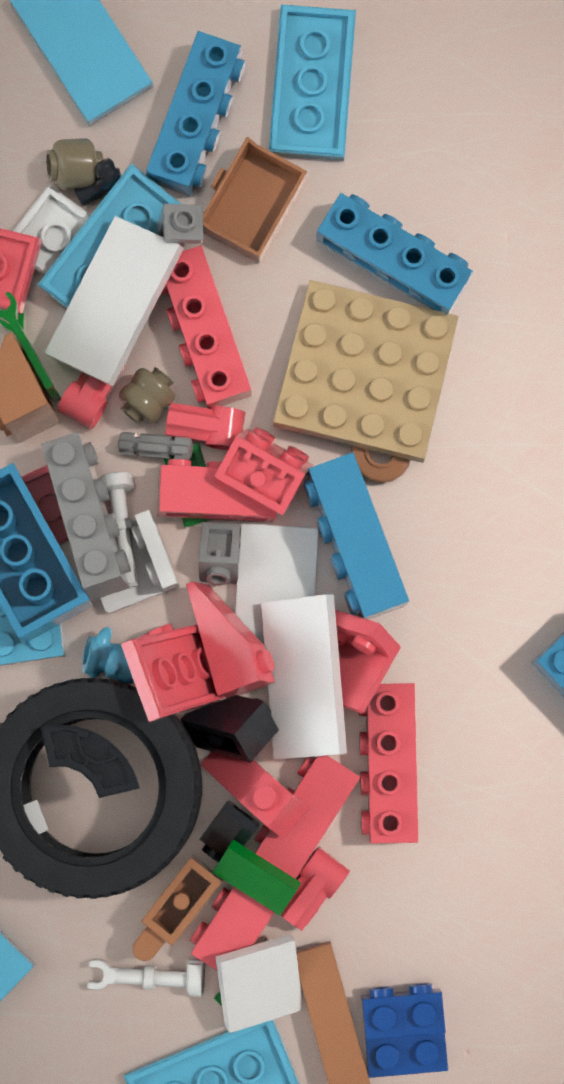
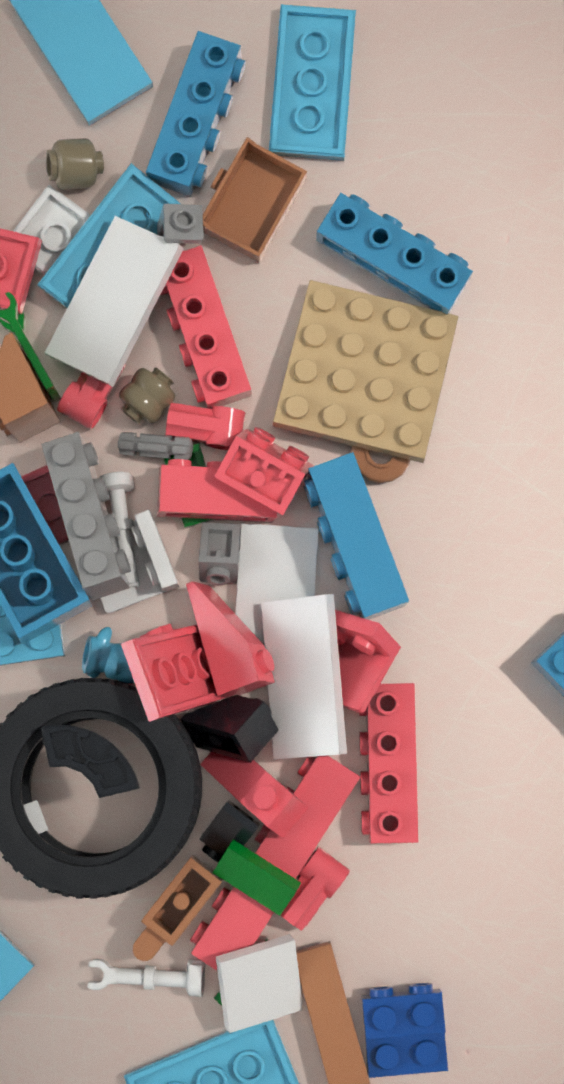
black arm [74,158,121,206] -> none

